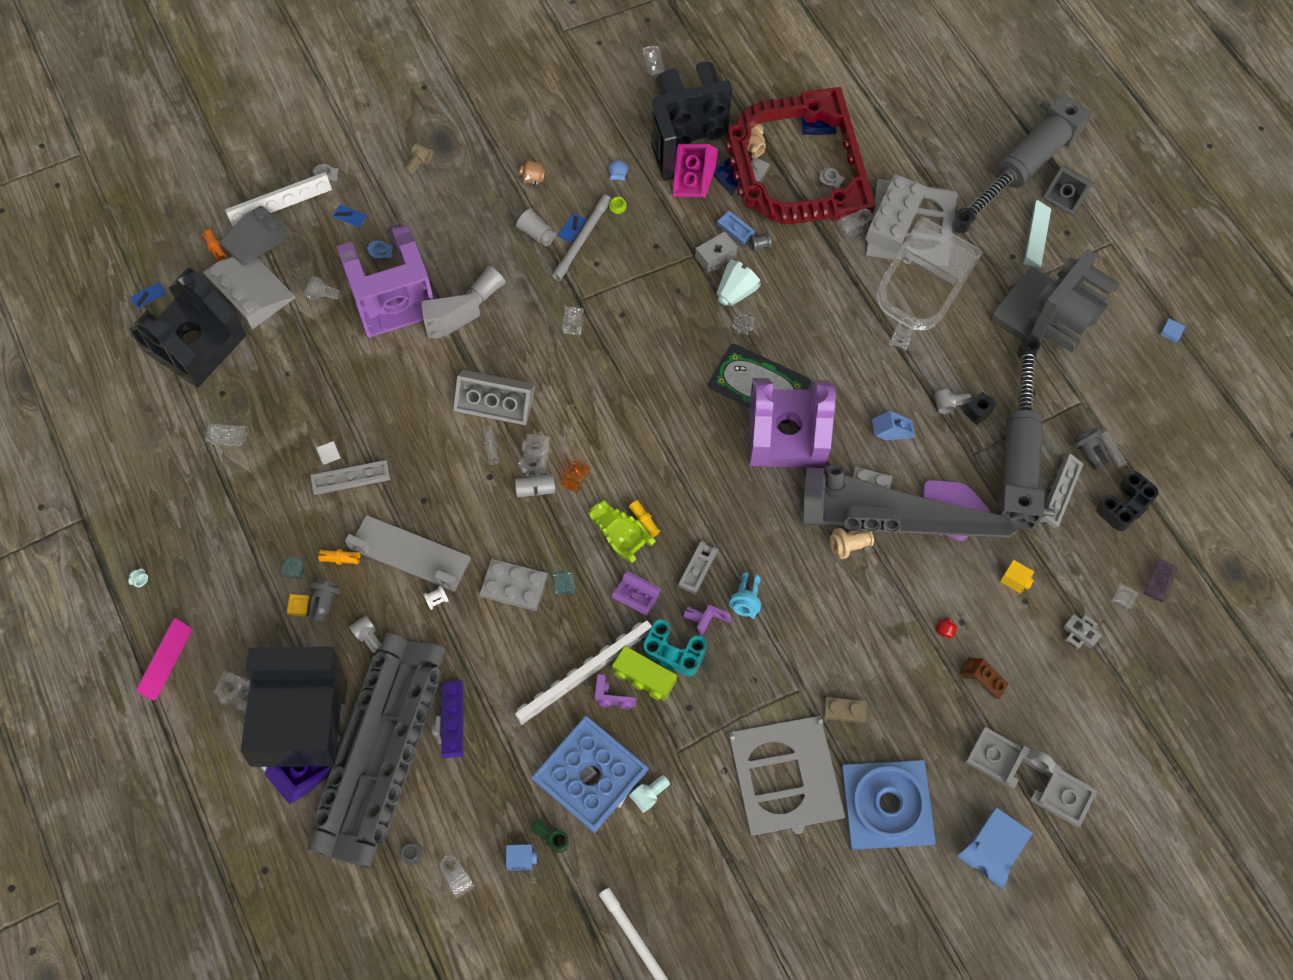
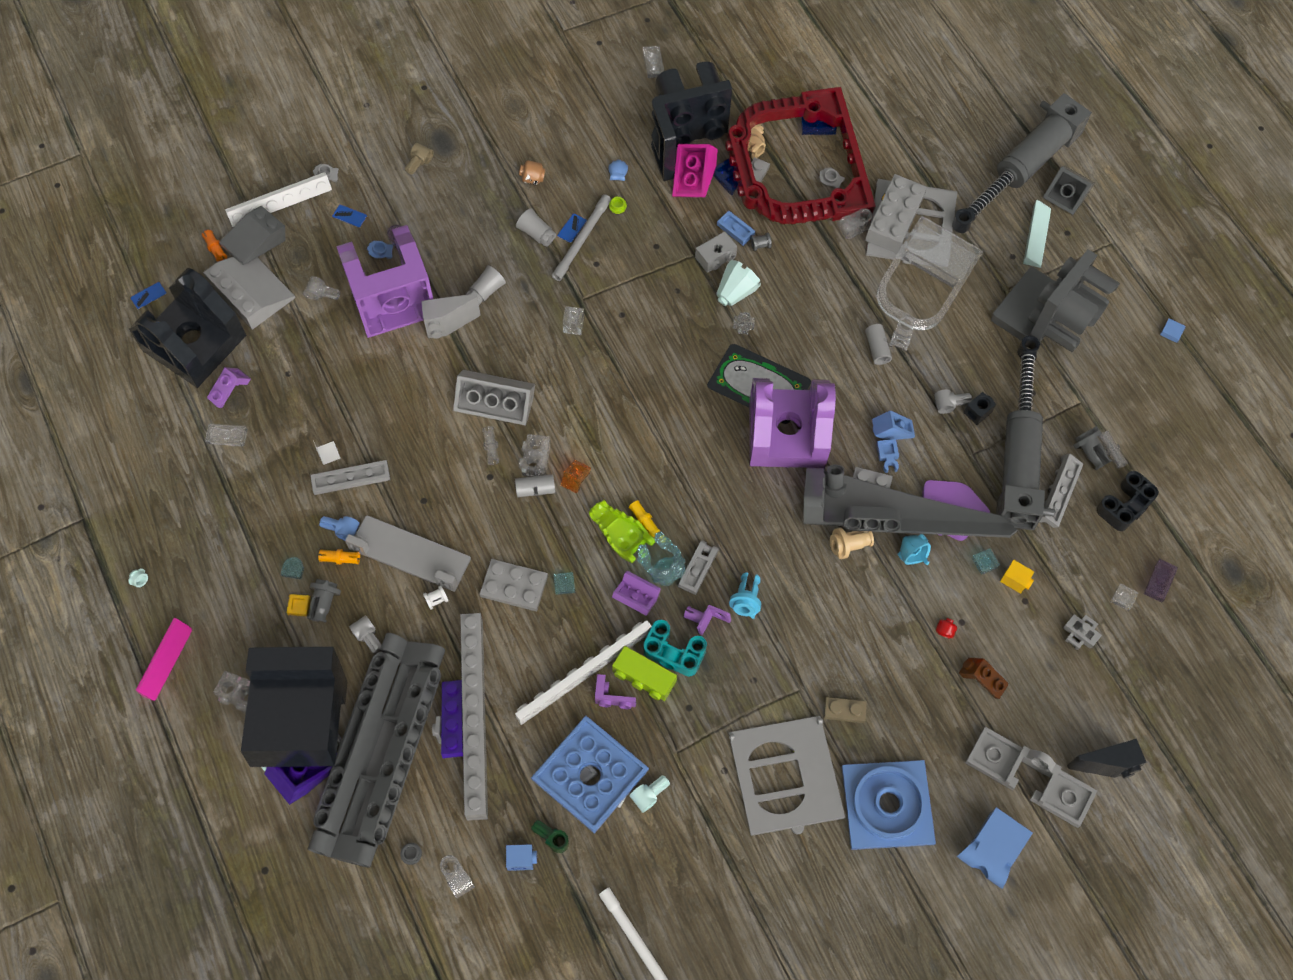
none -> medium lavender bracket [207,367,251,408]
none -> medium blue axle [319,516,360,541]
none -> light grey brick [461,613,488,821]
none -> clear light blue hair [637,532,685,586]
none -> light grey pin [865,324,892,365]
none -> medium blue plate [876,439,899,473]
none -> medium azure helmet [897,534,931,565]
none -> clear light blue plate [972,548,1000,575]
none -> black slope [1067,739,1147,779]

